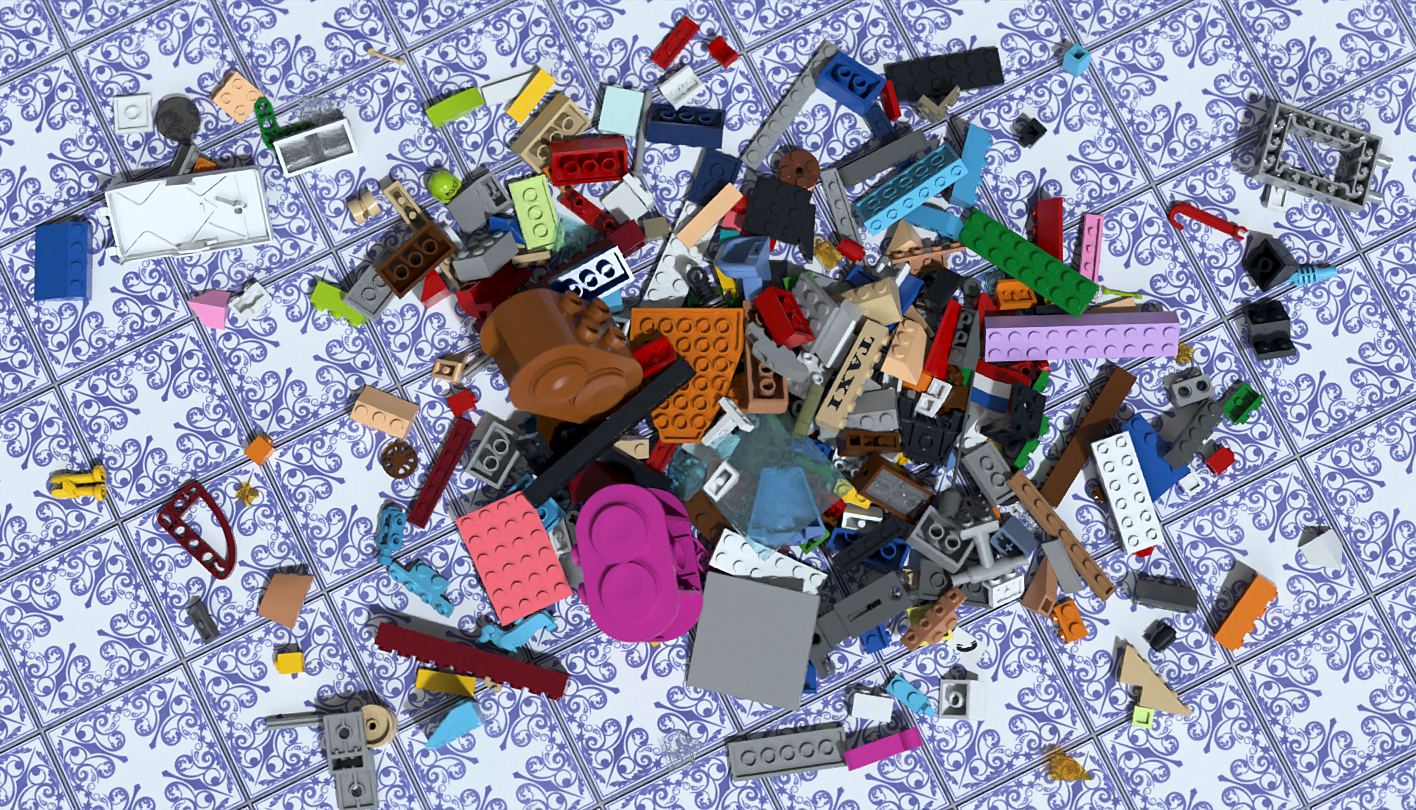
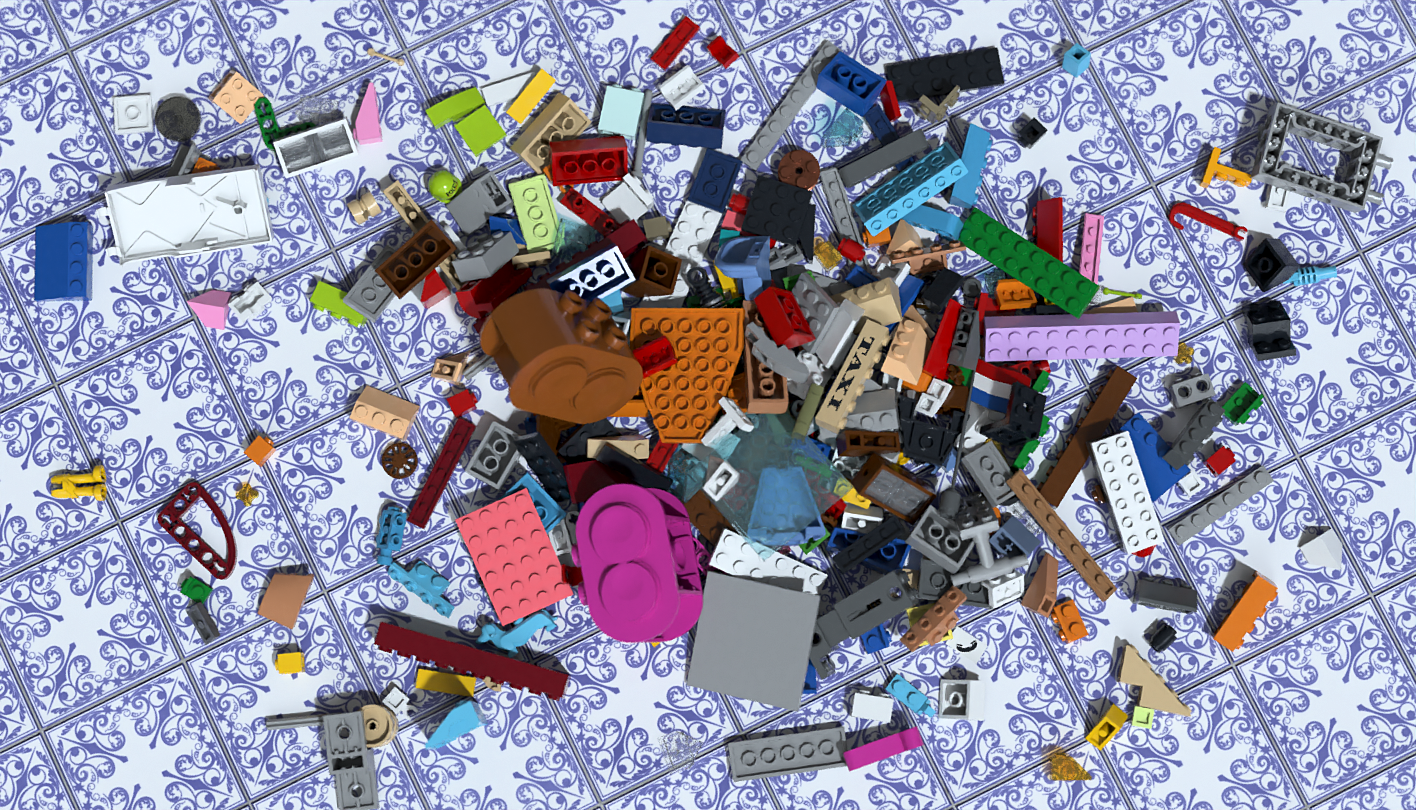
black beam [522,357,697,509] -> none
light nougat tile [676,182,743,250] -> none
light grey tile [1041,537,1084,594] -> none
none -> green bracket [180,576,213,605]
none -> bright pink slope [353,83,383,145]
none -> white plate [382,687,418,720]
none -> lime tile [454,105,507,157]
none -> red bracket [561,564,584,587]
none -> reddish brown slope [620,245,682,297]
none -> light grey slope [769,245,805,270]
none -> clear light blue slope [821,108,864,148]
none -> orange brick [862,226,891,248]
none -> yellow slope [1085,704,1128,751]
none -> light grey plate [1167,465,1274,546]
none -> light orange bracket [1199,147,1252,188]

